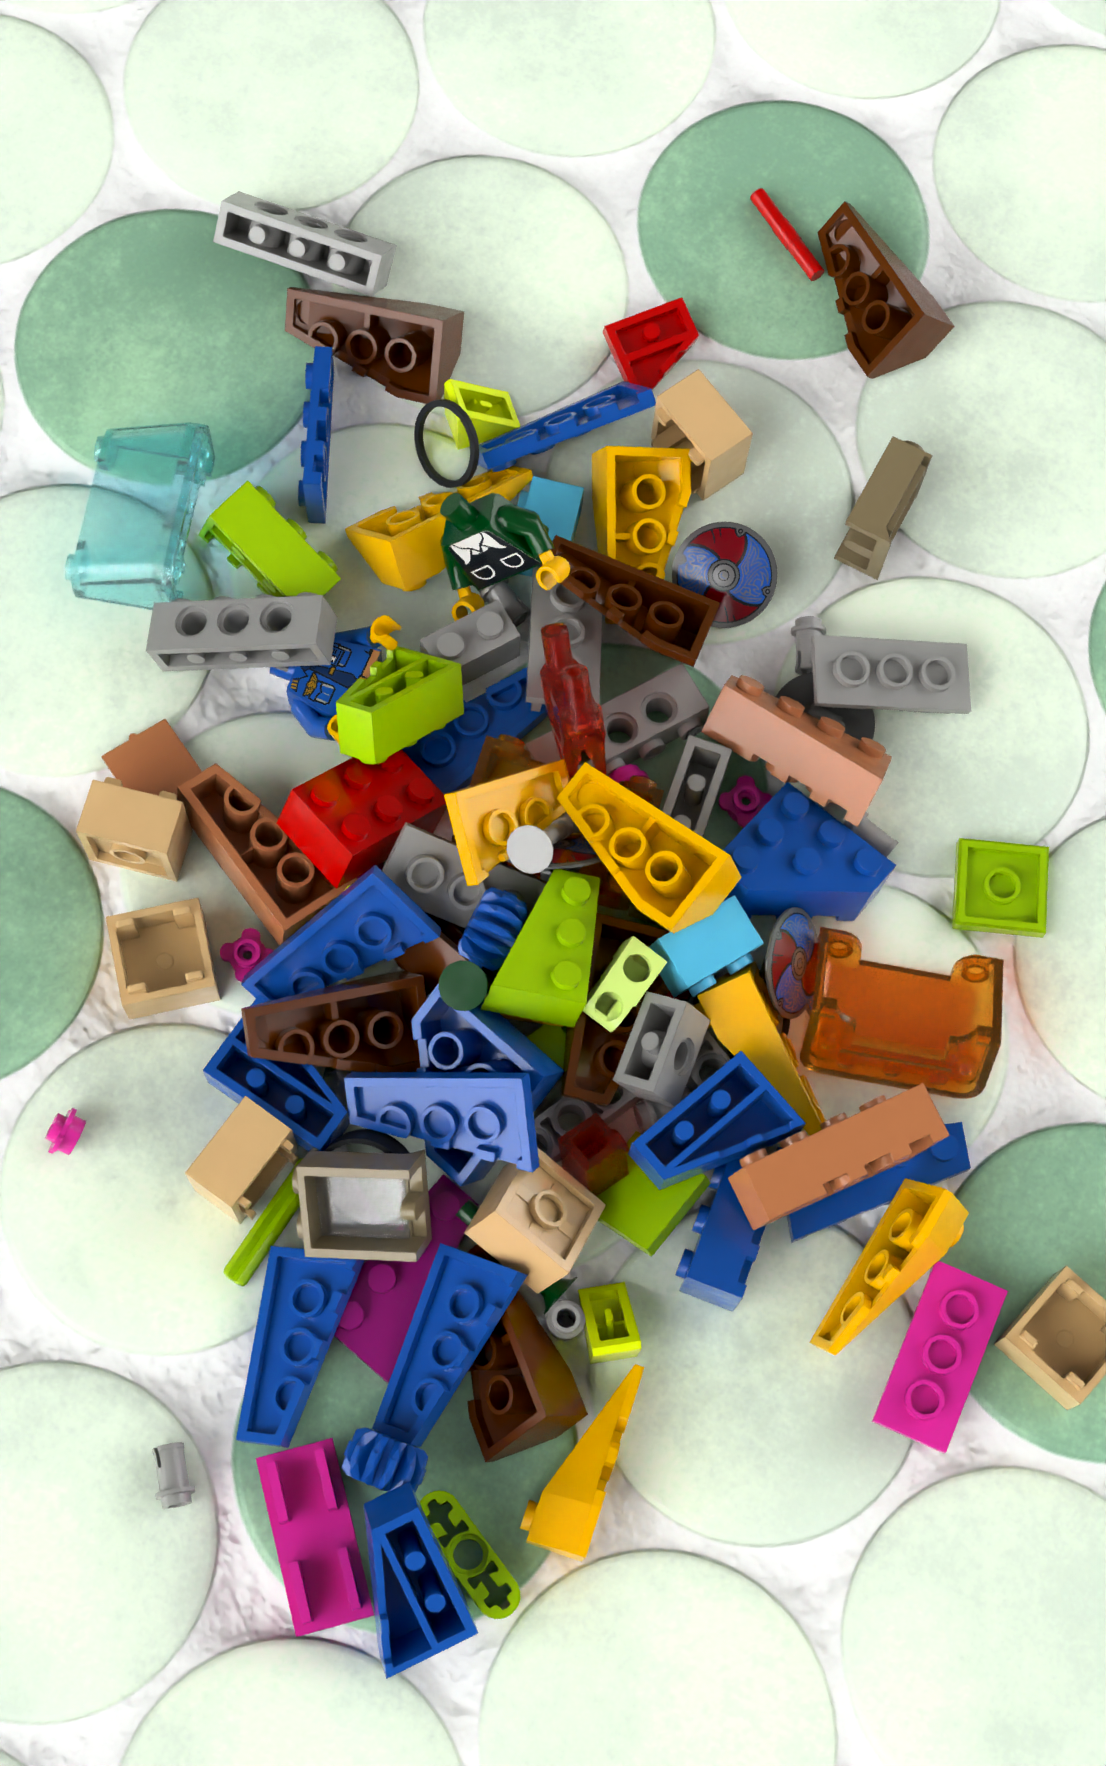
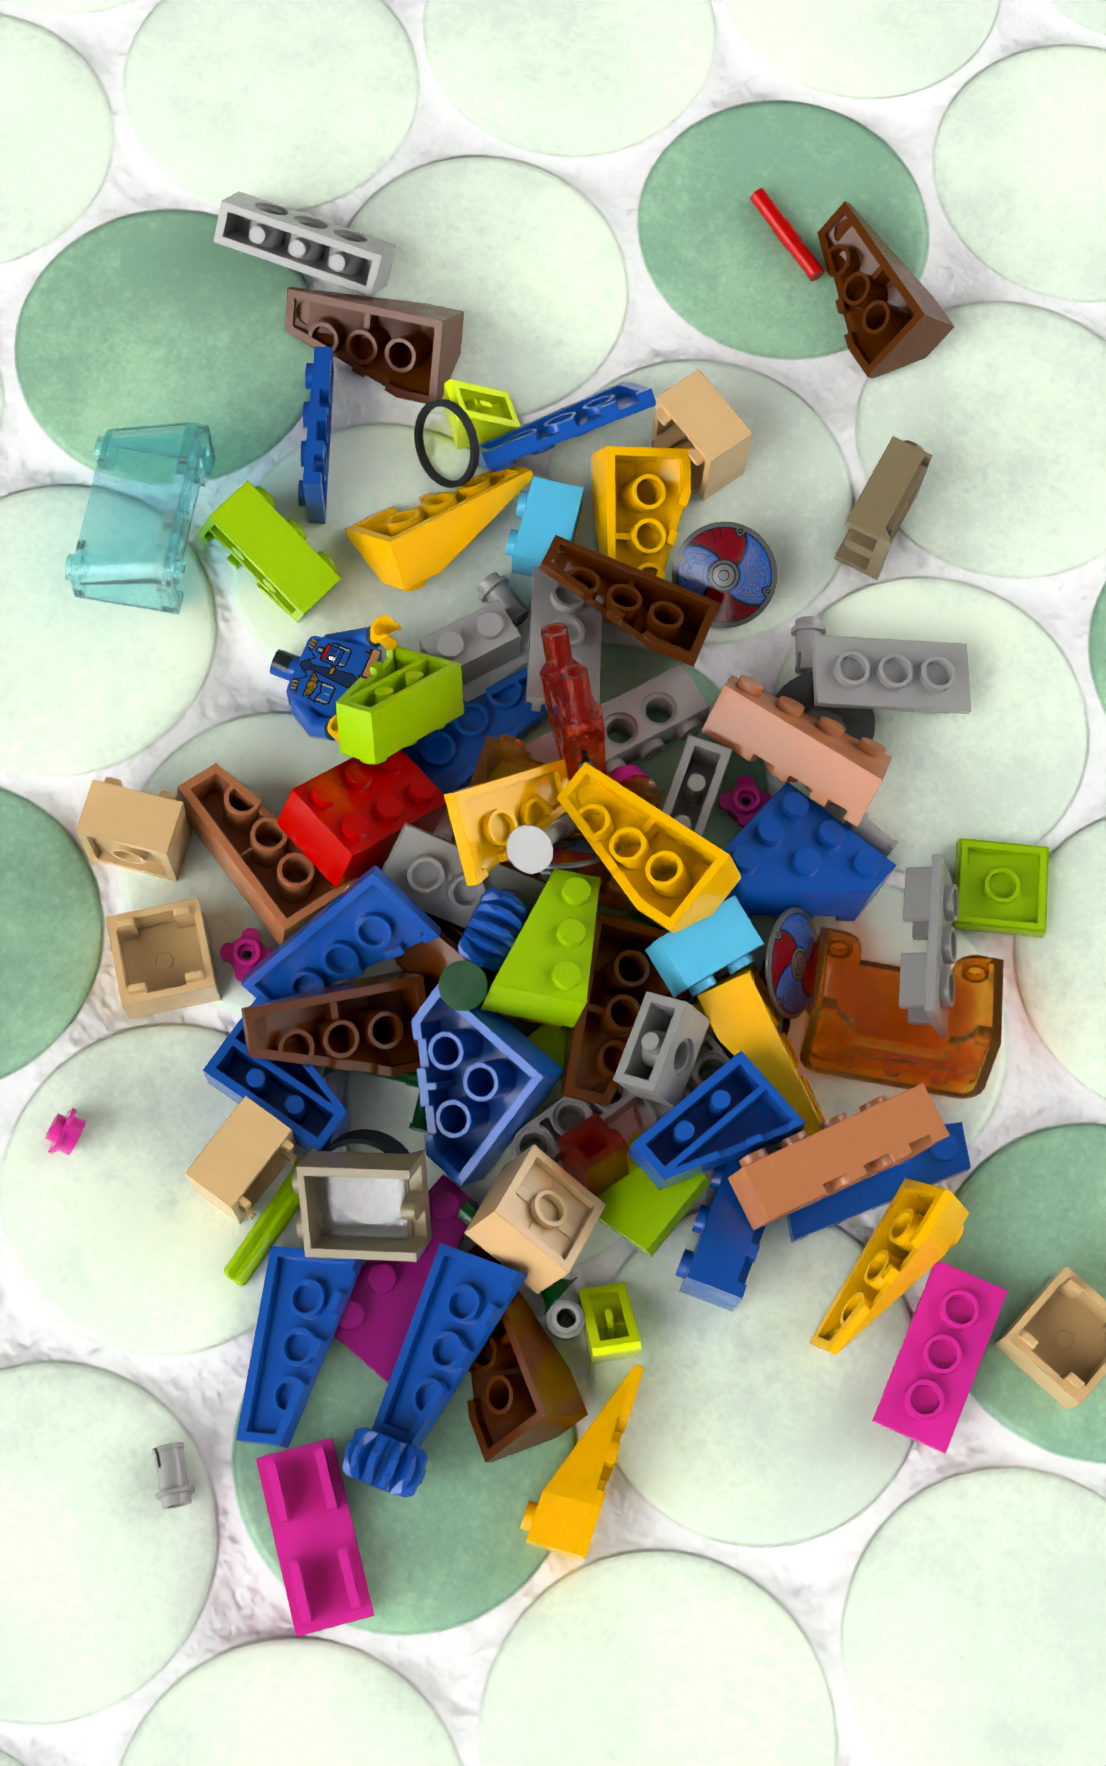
nougat piece [101,719,202,796] -> none
light grey brick [146,592,337,671] -> none
wing [344,1072,539,1173] -> none
blue wedge [364,1482,478,1679] -> none
lime beam [419,1490,520,1619] -> none
torso [440,493,570,621] -> none
yellowish green leg [583,936,667,1032] -> none
red wing [603,297,699,390] -> none
none -> light grey brick [899,854,959,1037]

